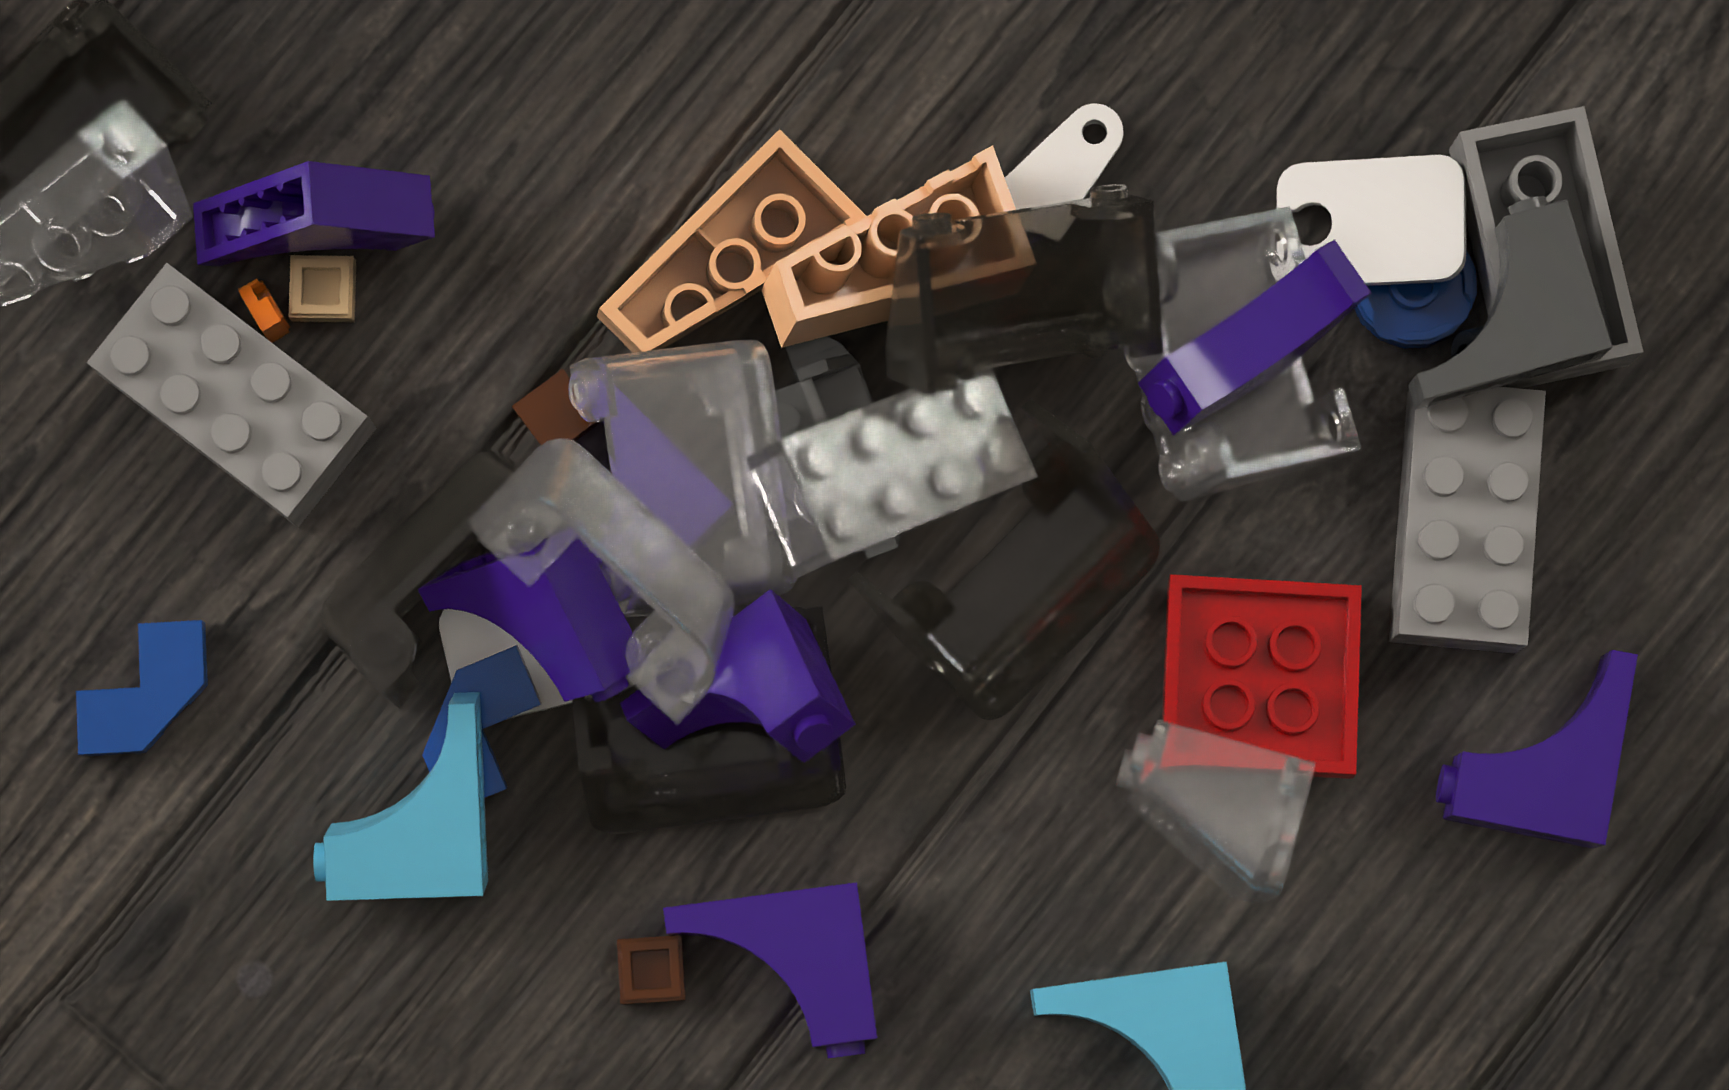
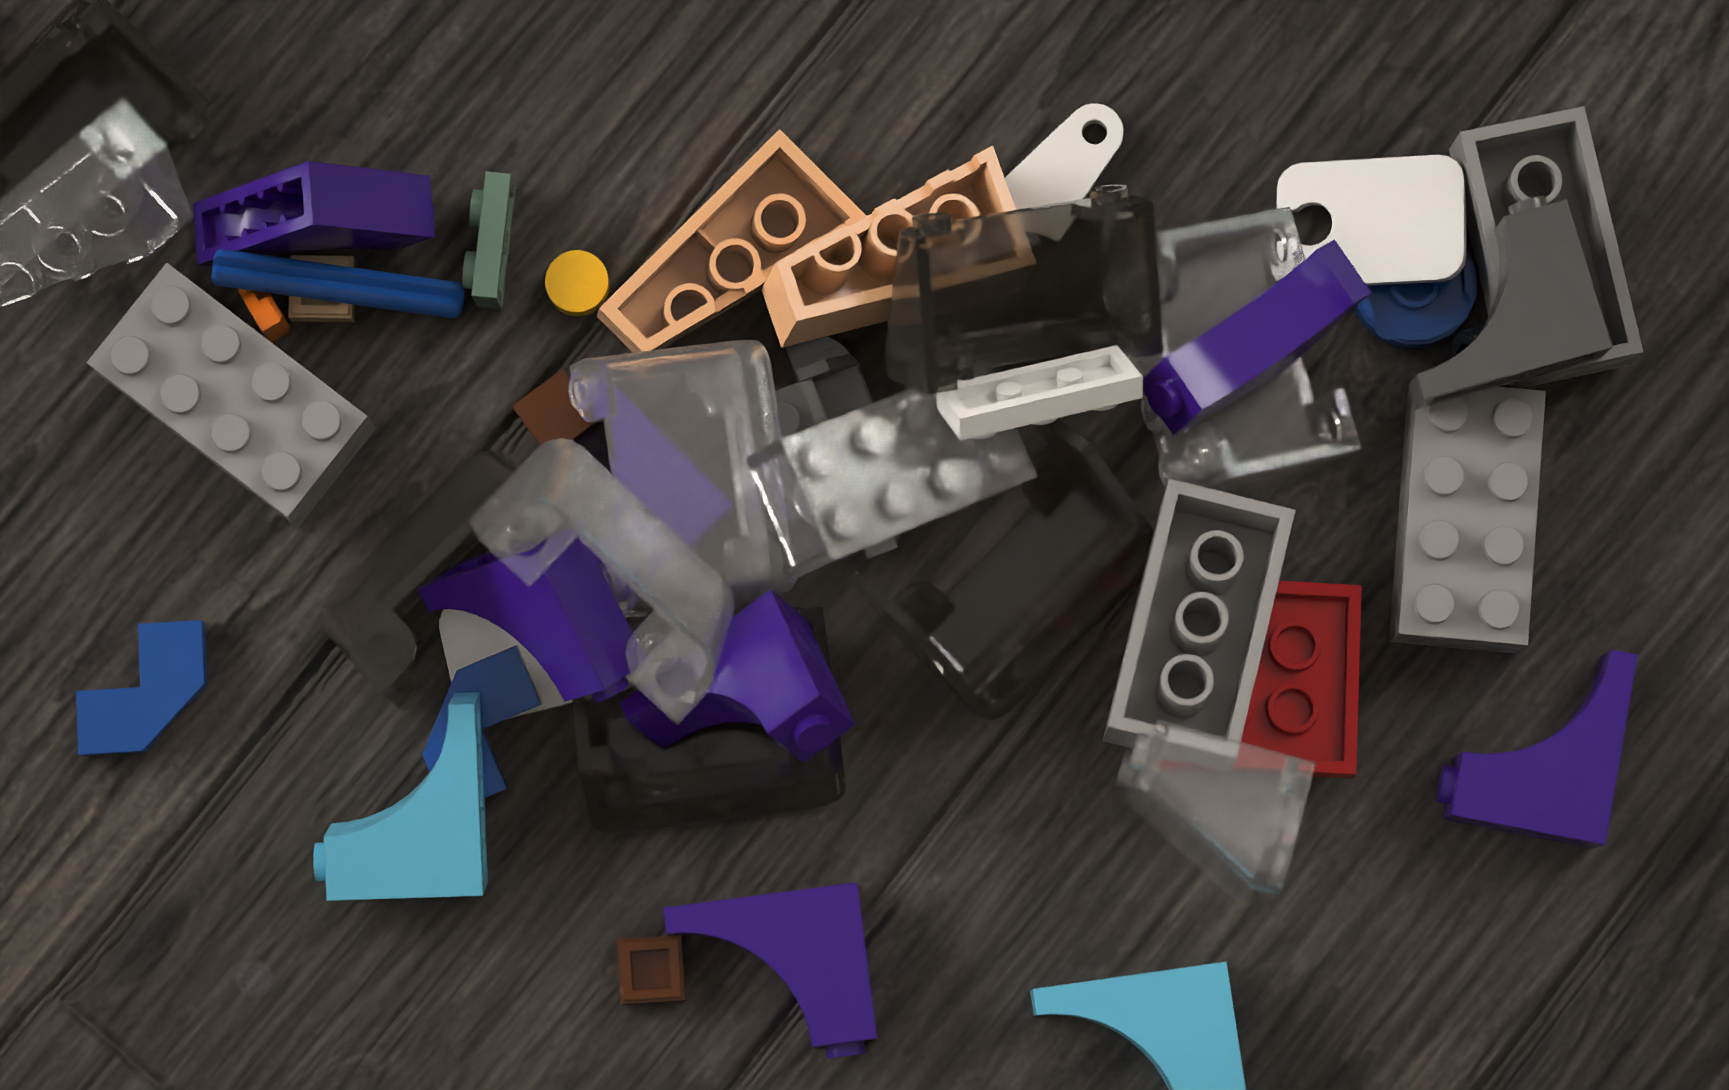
none -> blue axle [211,249,465,318]
none -> sand green plate [462,171,516,310]
none -> yellow tile [545,250,610,316]
none -> white plate [936,345,1143,441]
none -> light grey brick [1103,478,1296,773]

